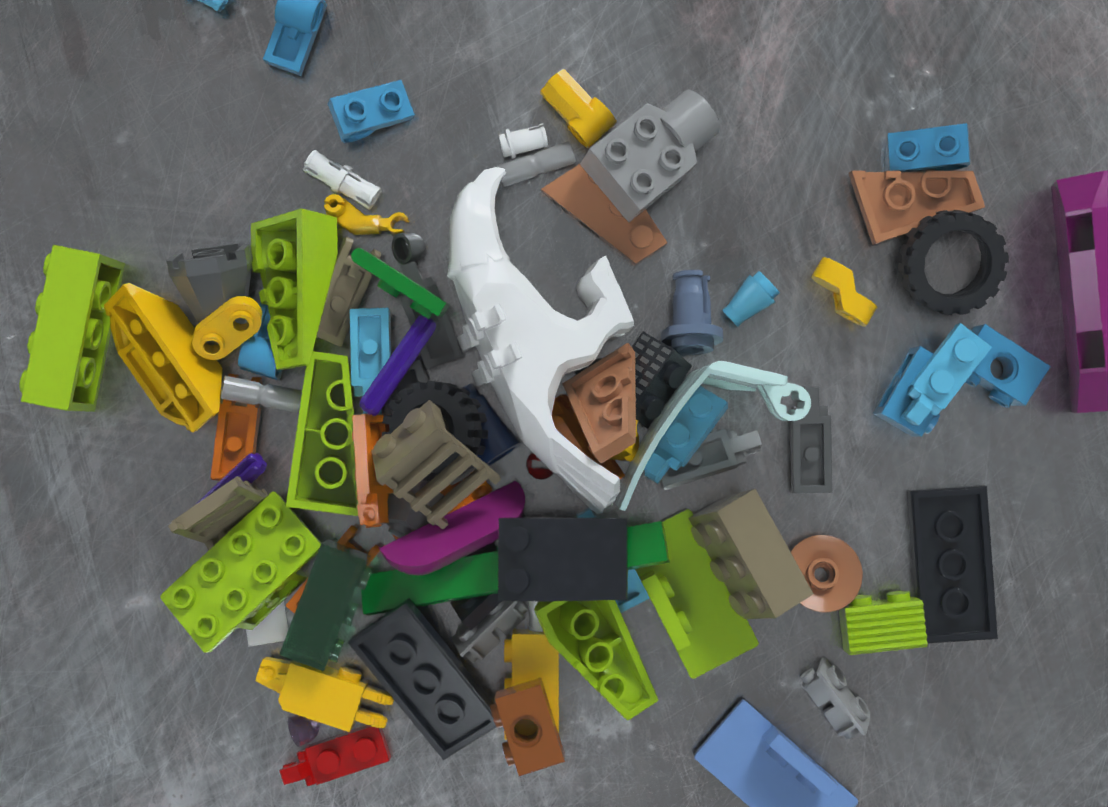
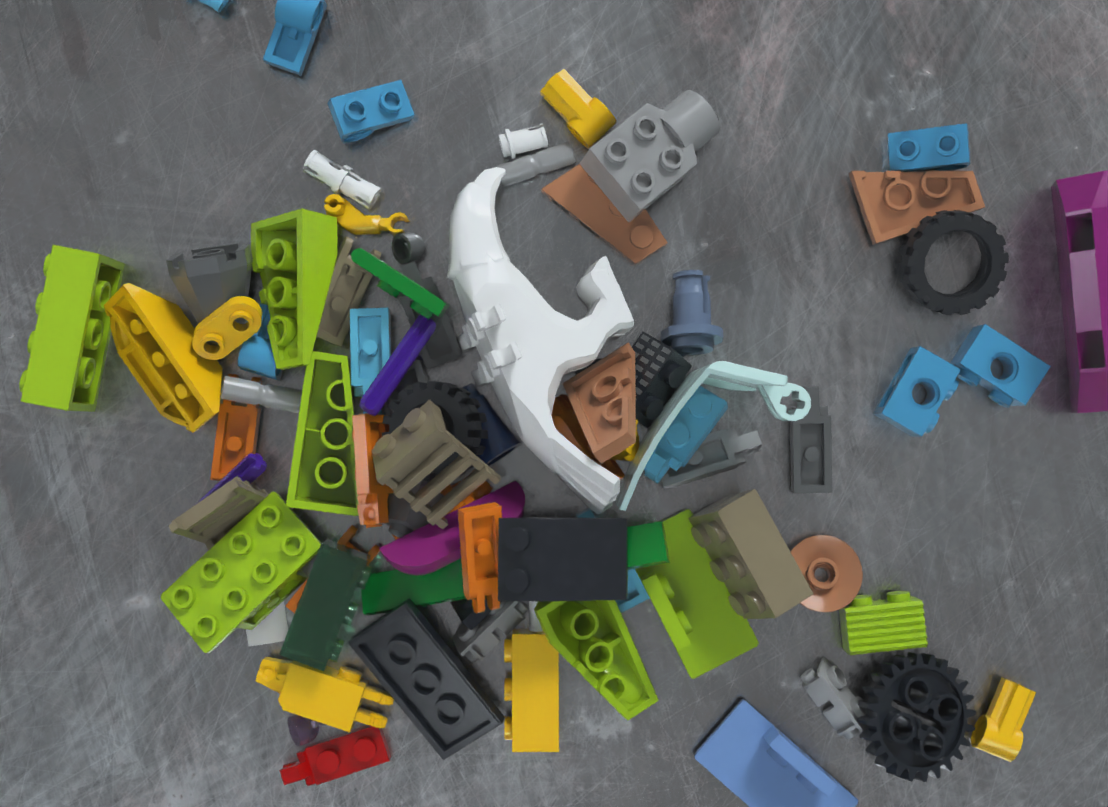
dark orange brick [490,677,565,776] -> none
red hinge [526,452,554,480] -> none
medium azure cone [722,271,780,327] -> none
yellow piece [811,257,877,327] -> none
medium azure hinge [901,323,992,426] -> none
black tile [907,485,998,644] -> none
none -> orange hinge [458,502,502,614]
none -> black gear [857,652,976,782]
none -> yellow piece [970,677,1036,762]

